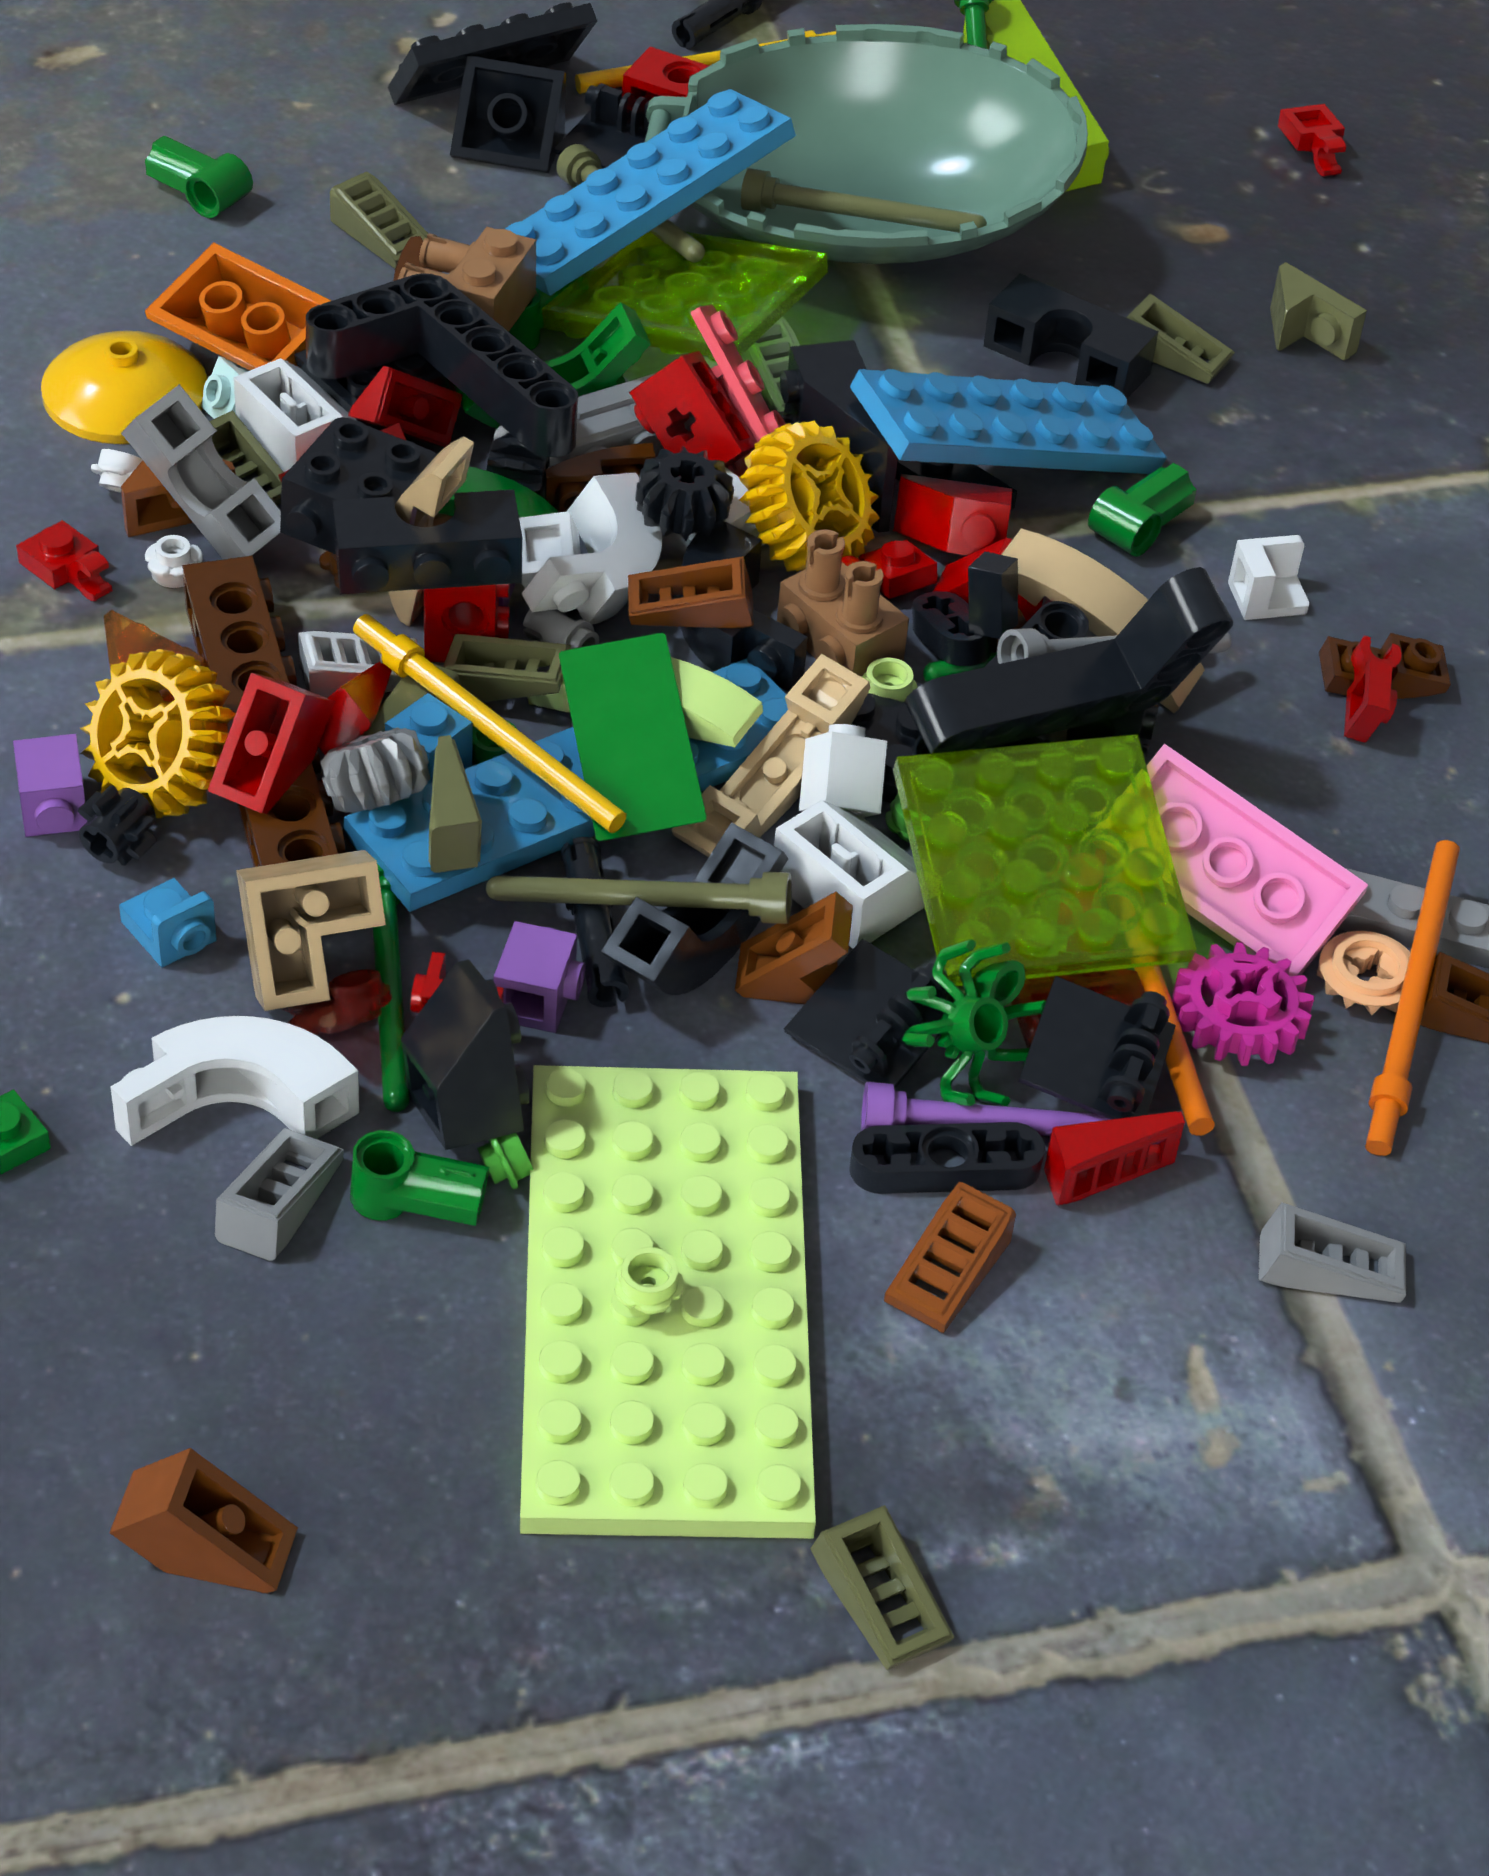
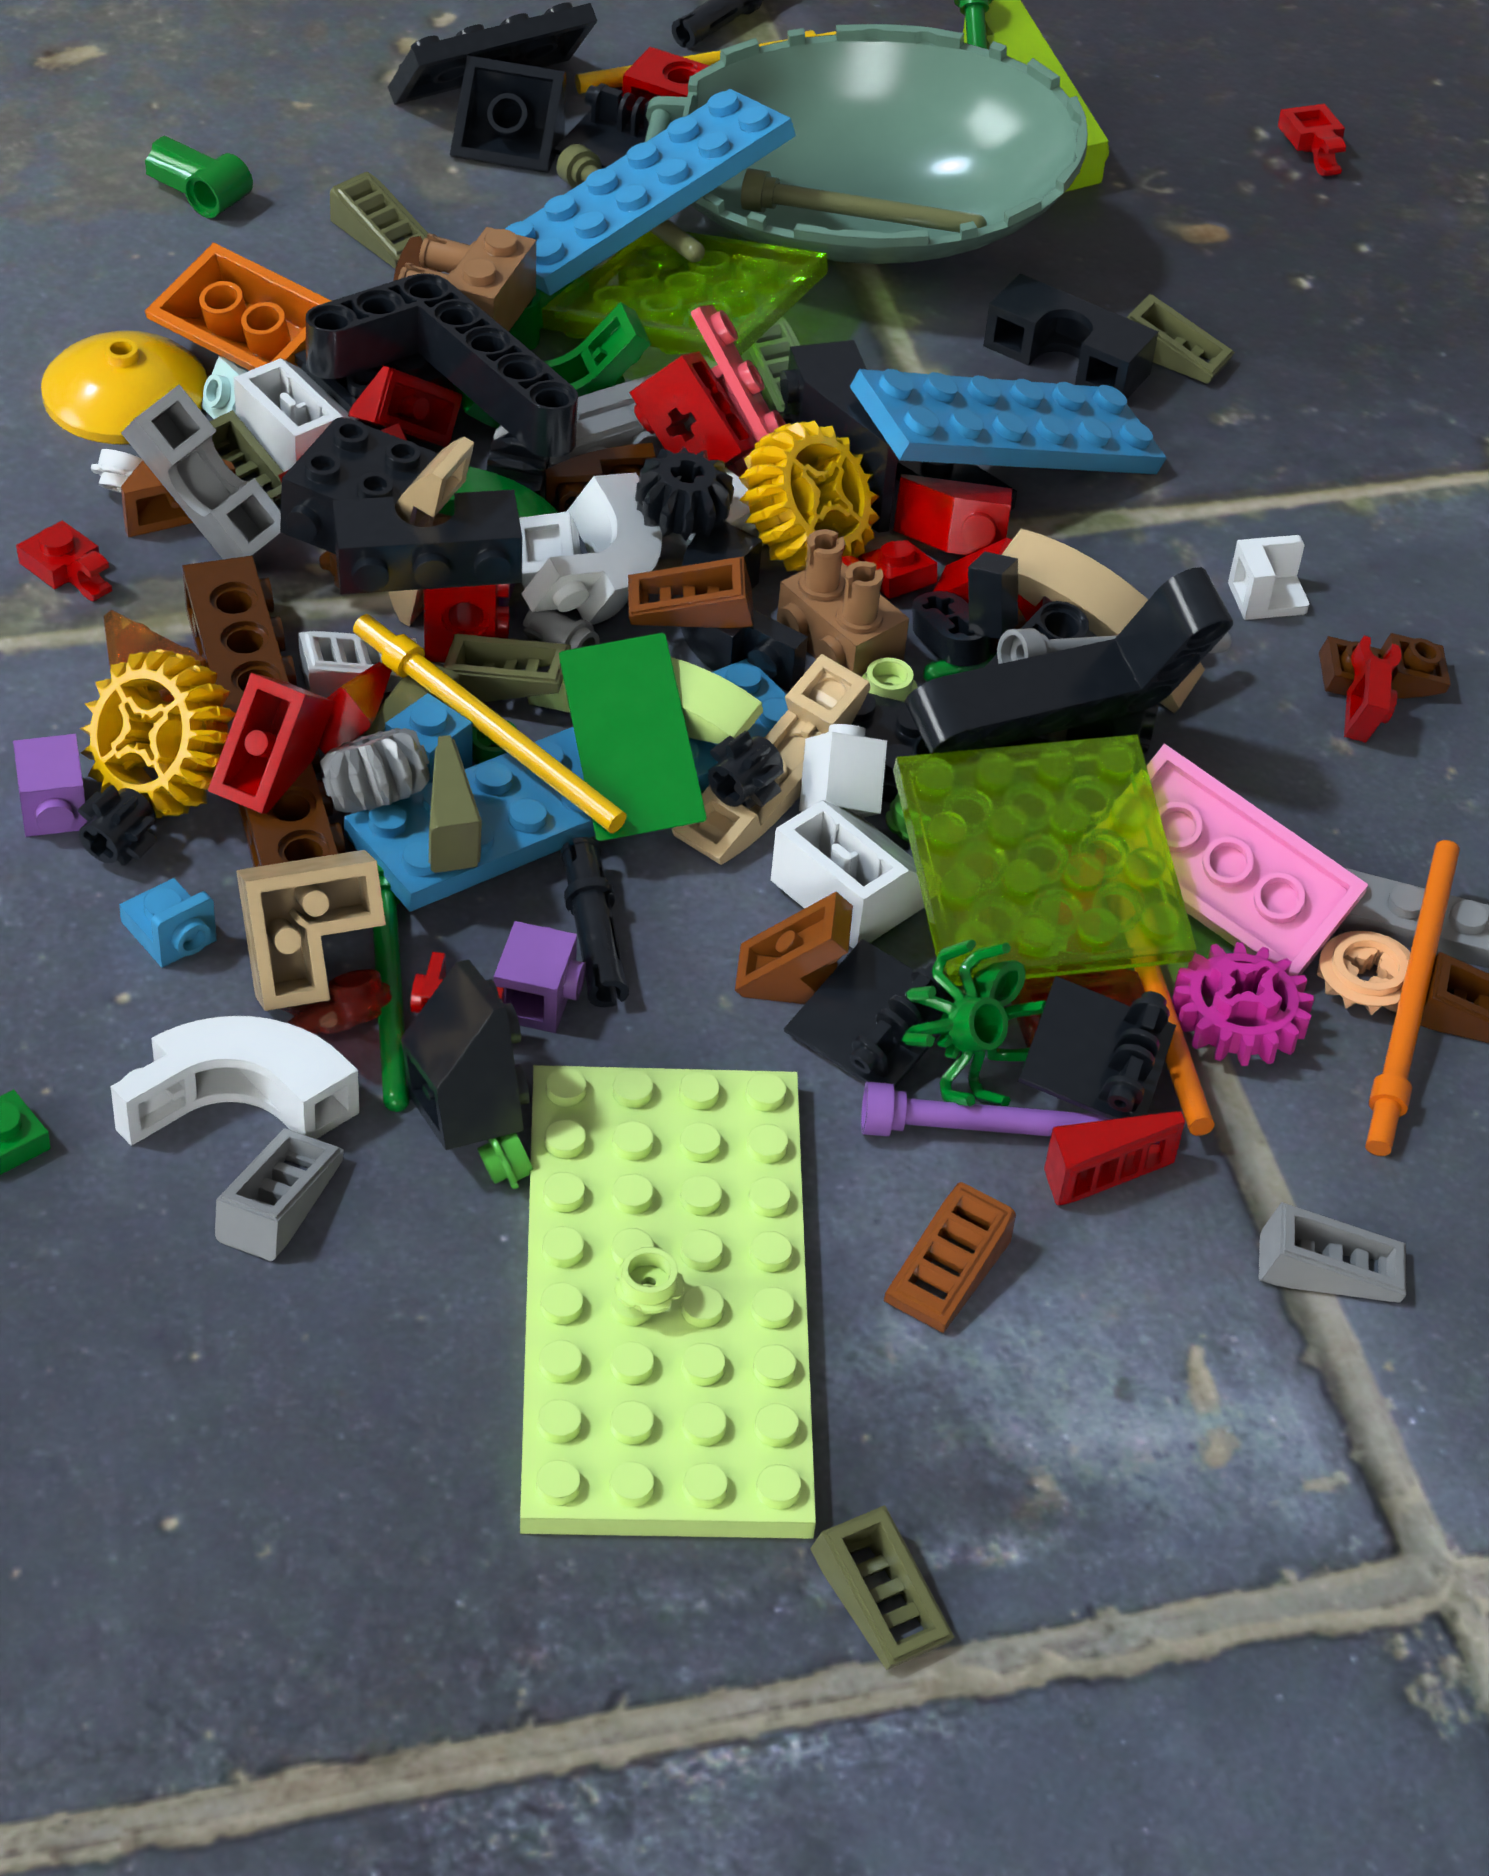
dark orange slope [110,1448,298,1594] -> none
white plate [145,535,203,588] -> none
green piece [350,1130,490,1226] -> none
olive piece [486,872,792,924] -> none
black arch [601,822,788,995] -> none
black beam [849,1122,1045,1194] -> none
green piece [1088,463,1197,557] -> none
olive slope [1270,262,1367,361] -> none
none -> black gear [708,731,784,809]

